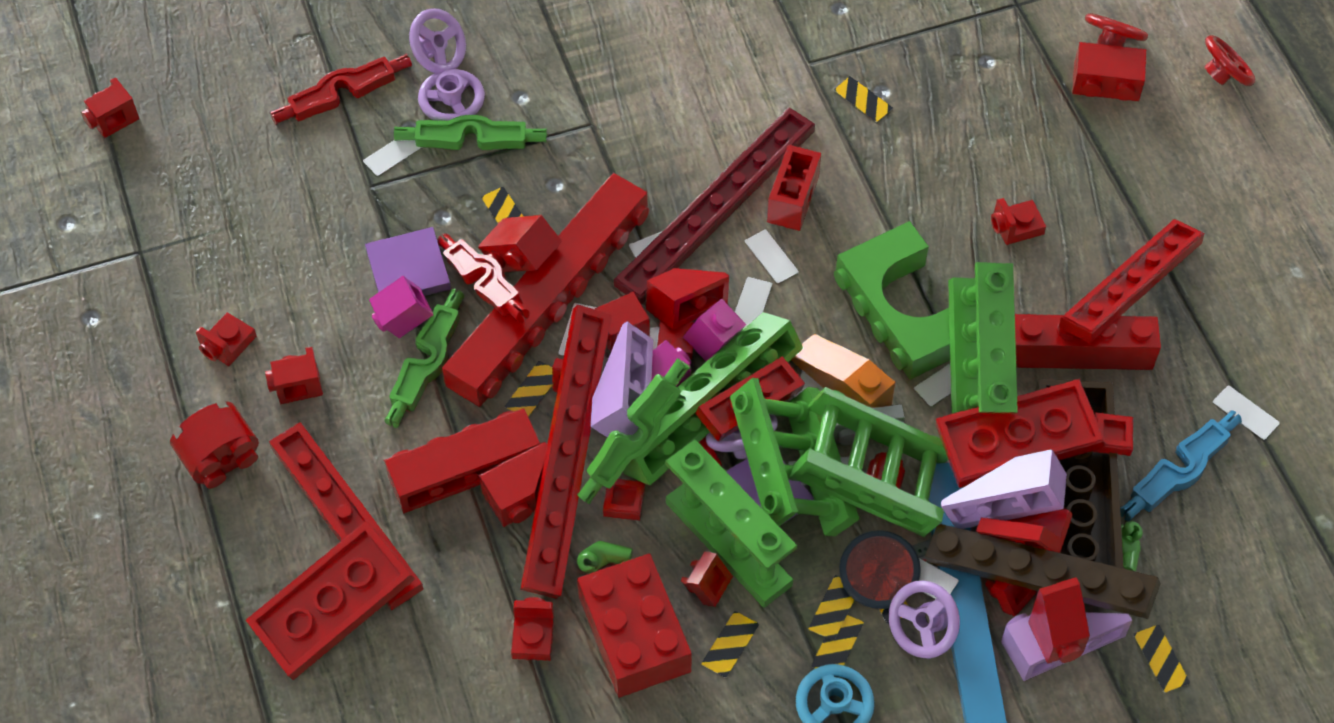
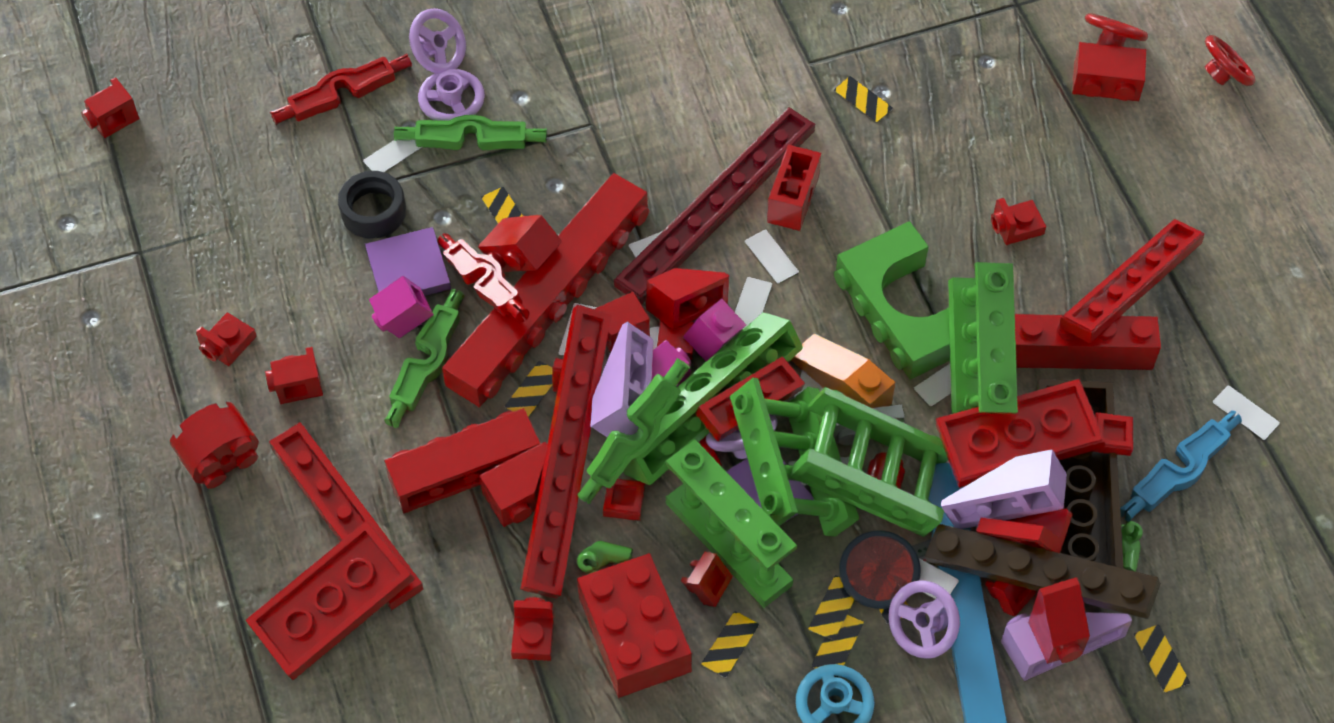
none -> black tyre [338,171,406,239]

